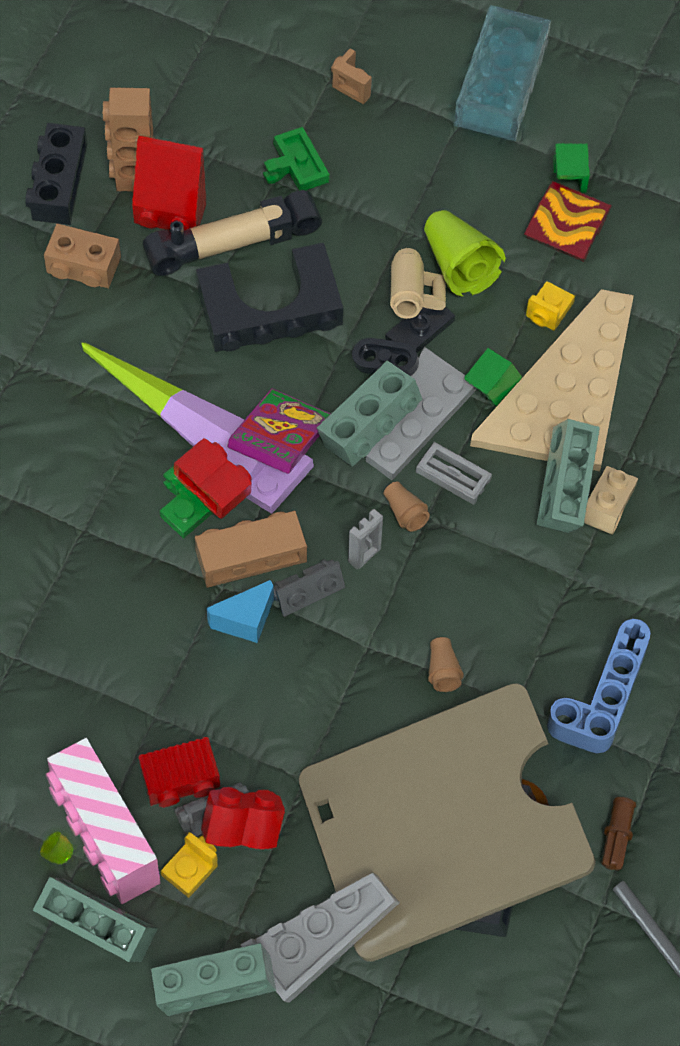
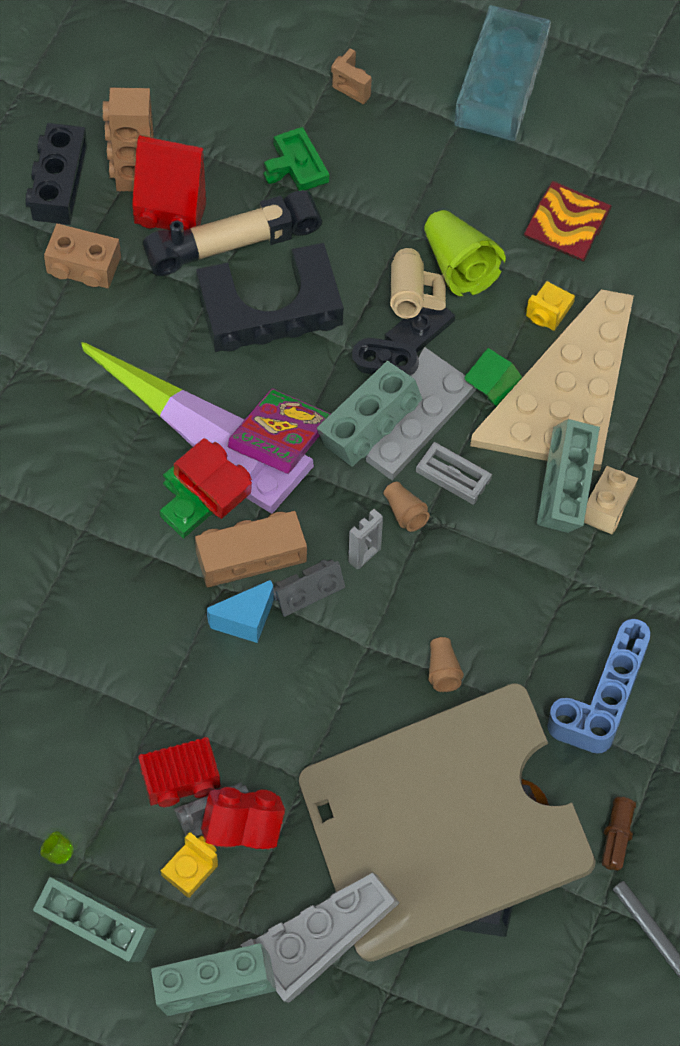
bright pink brick [45,738,161,904] -> none
green panel [553,144,590,193] -> none

